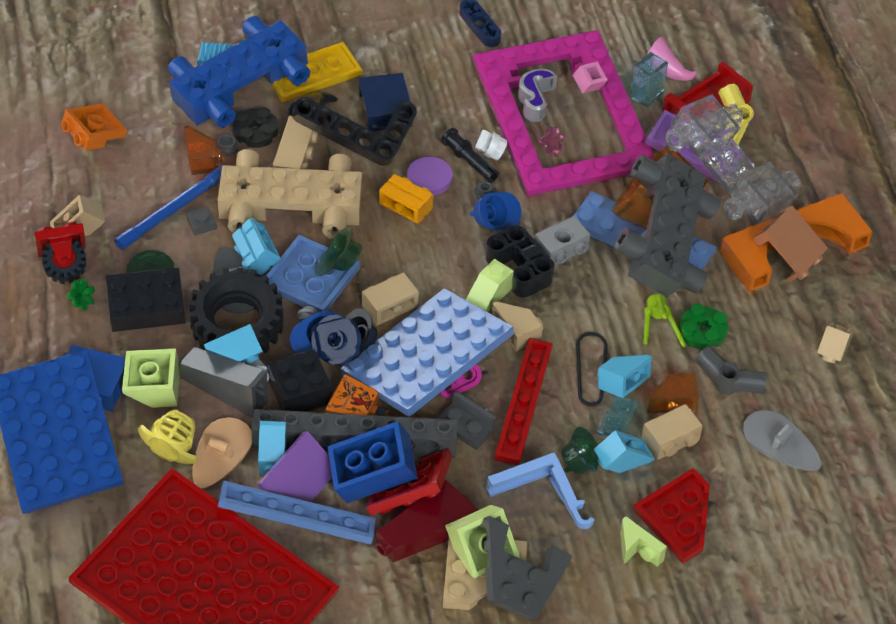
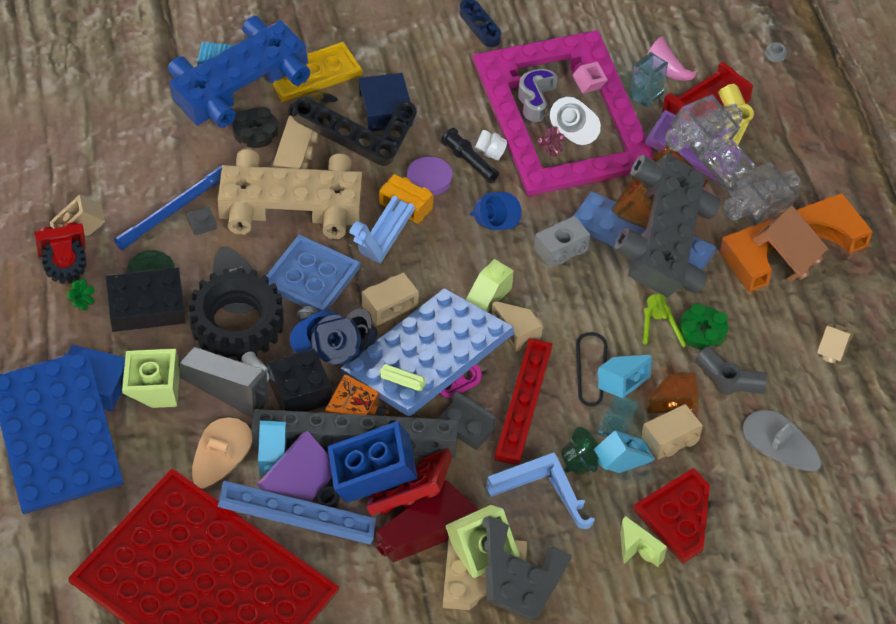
orange plate [61,103,127,151] -> none
light yellow piece [138,410,198,464] -> none
clear orange slope [184,126,222,175] -> none
medium azure slope [204,324,263,365] -> none
dark grey plate [215,134,238,155] -> none
medium azure brick [232,218,280,275] -> none
clear green piece [314,227,362,276] -> none
dark grey plate [474,182,496,200] -> none
black beam [486,225,554,298] -> none
none -> black hinge [318,486,340,508]
none -> light blue hinge [349,196,415,264]
none -> yellowish green axle [379,364,426,391]
none -> white piece [550,97,601,145]
none -> light grey plate [765,42,787,62]

